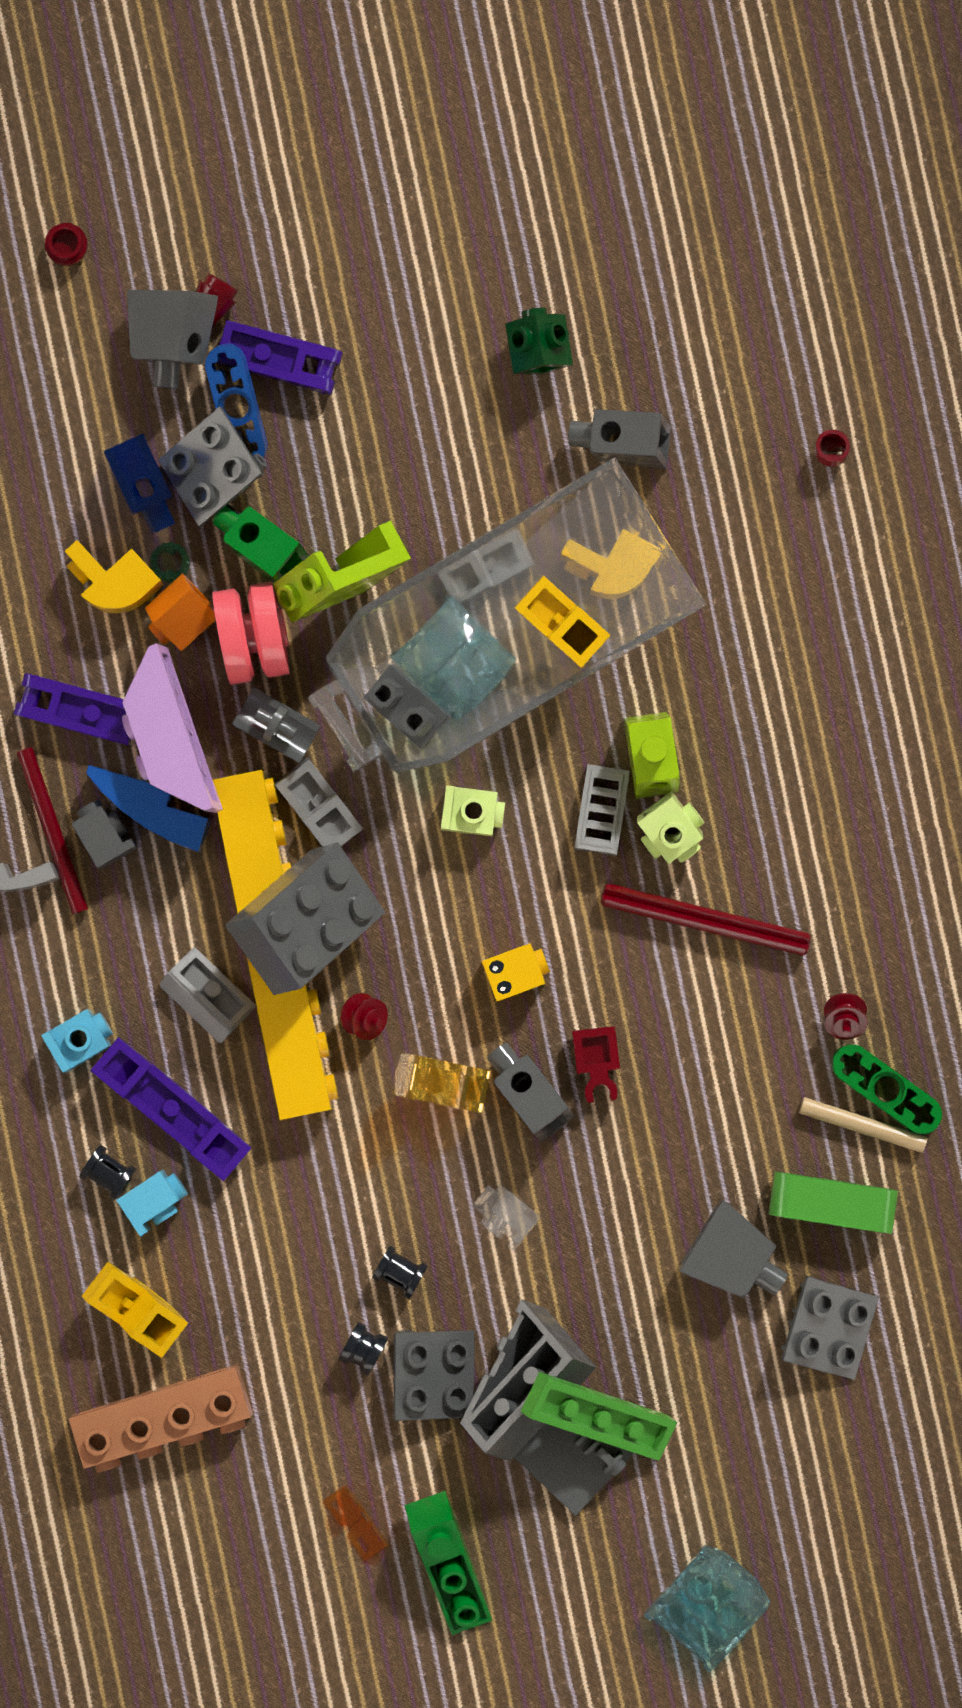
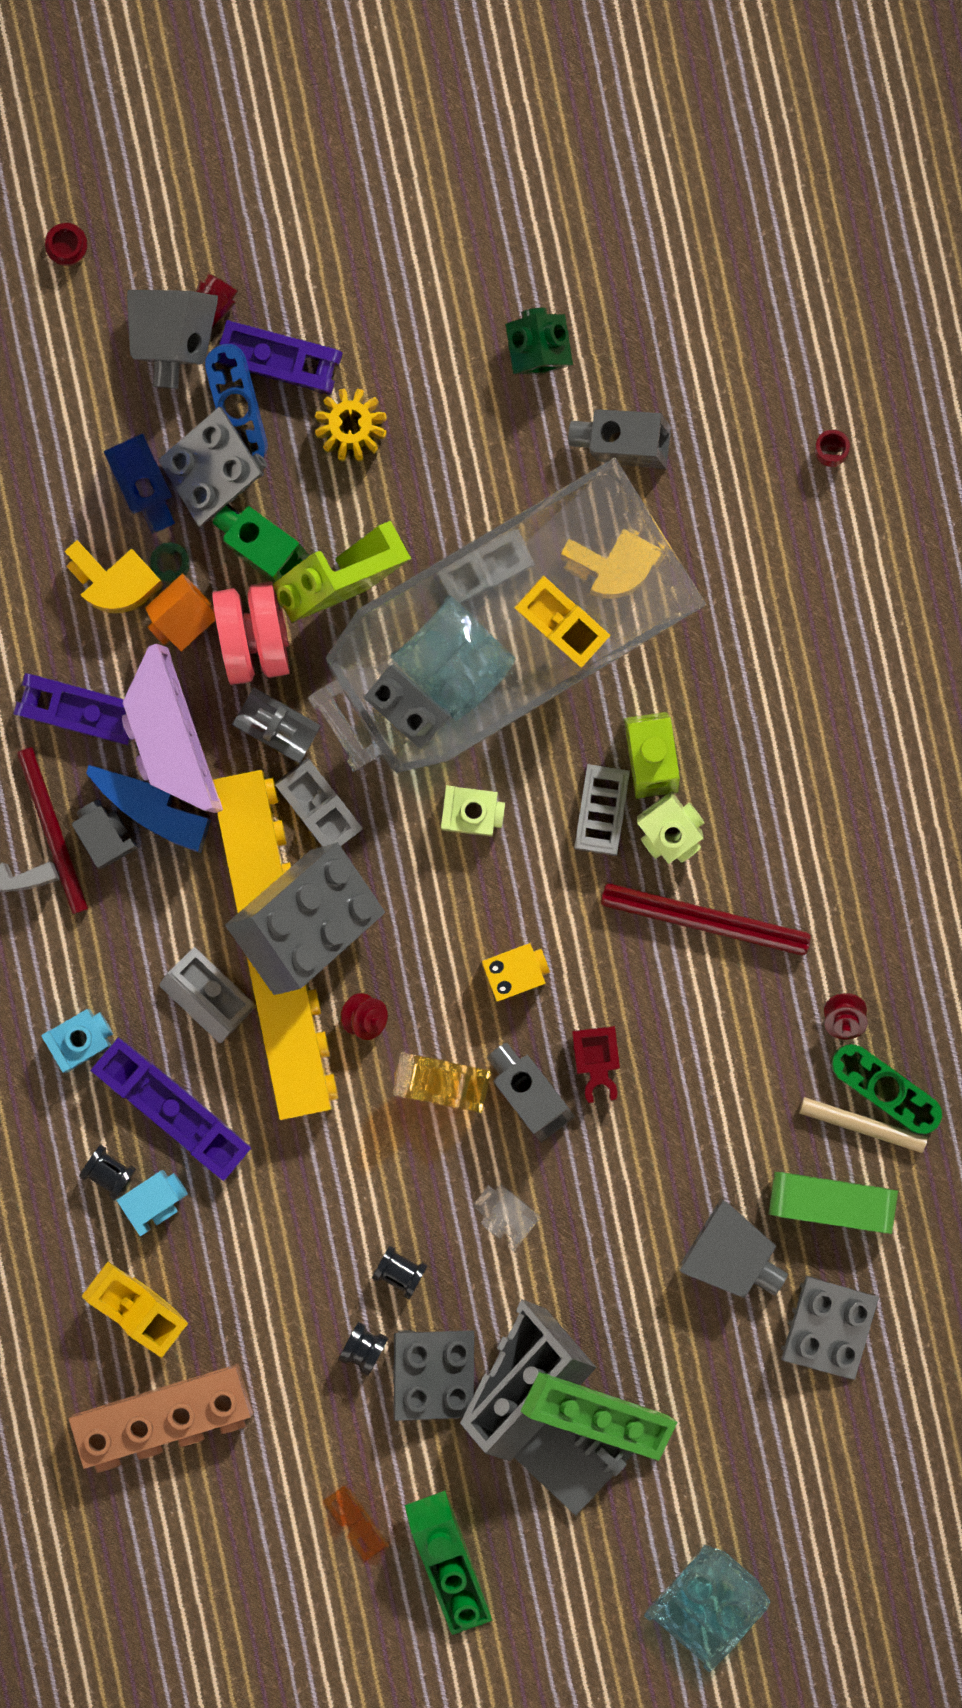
none -> yellow gear [315,389,387,462]

